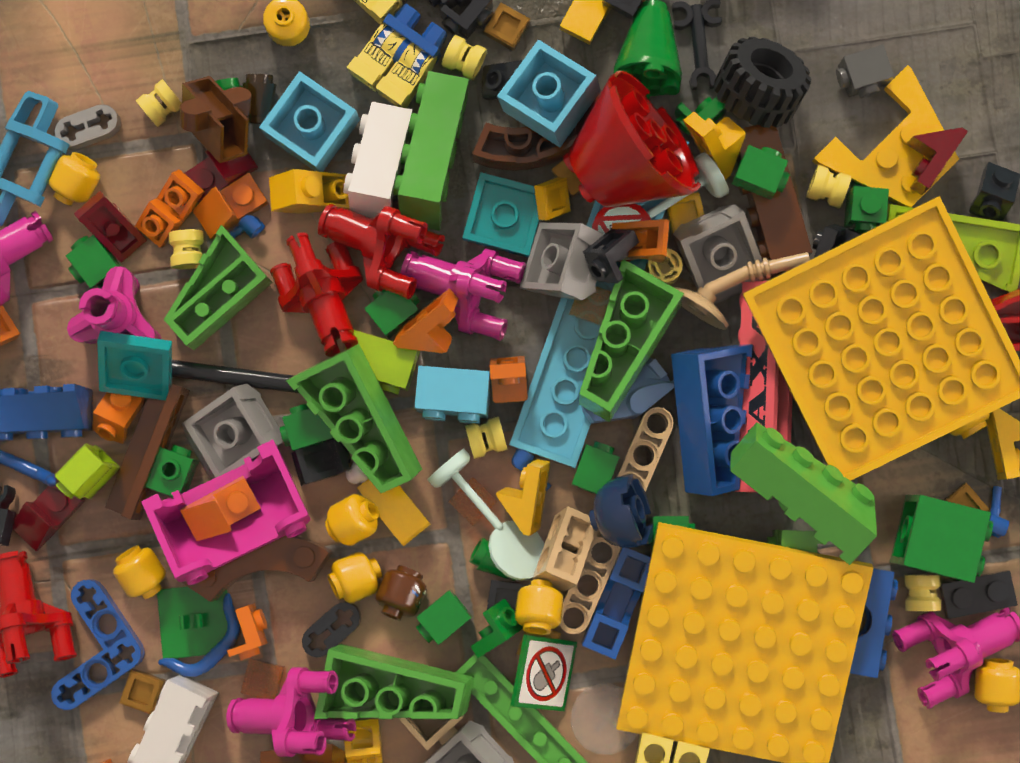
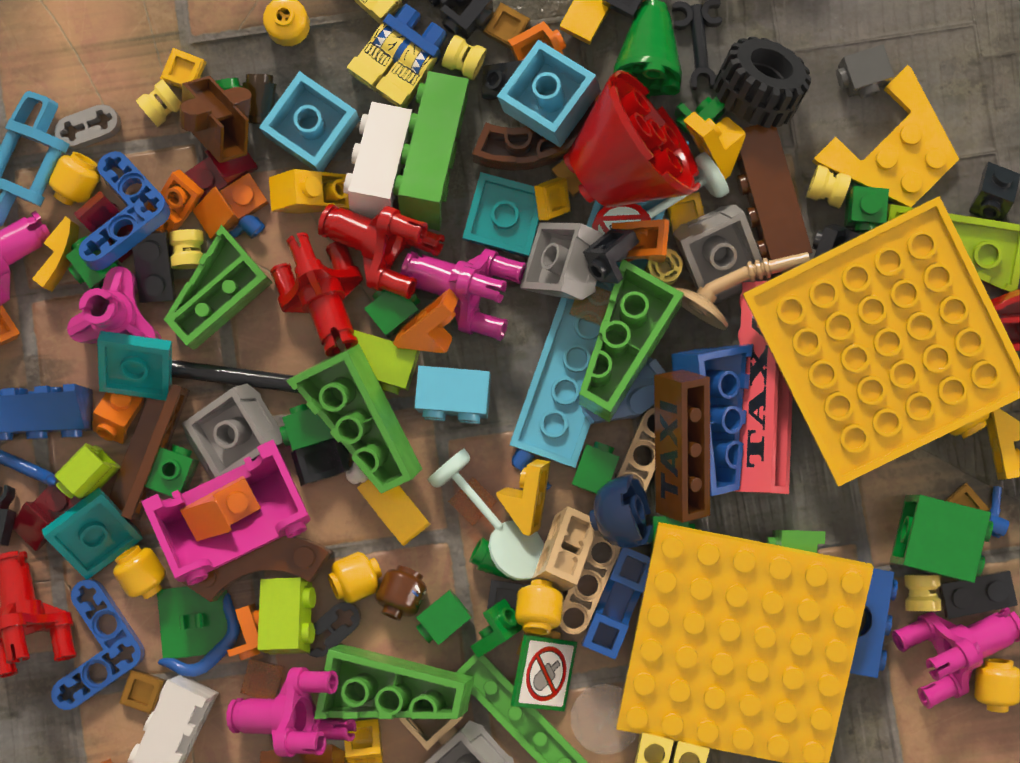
yellow head [325,494,379,546] -> none
light yellow wheel [465,416,508,459] -> none
orange slope [489,356,528,403] -> none
bright green wedge [730,422,877,565] -> none
green brick [732,145,790,200] -> none
dark red slope [907,127,968,195] -> none
none -> yellow slope [32,216,80,292]
none -> teal plate [42,487,143,580]
none -> blue beam [79,151,170,270]
none -> black plate [132,230,176,303]
none -> yellow tile [160,48,206,89]
none -> lime brick [257,577,316,655]
none -> orange bracket [508,21,566,61]
none -> reddish brown brick [654,370,710,523]

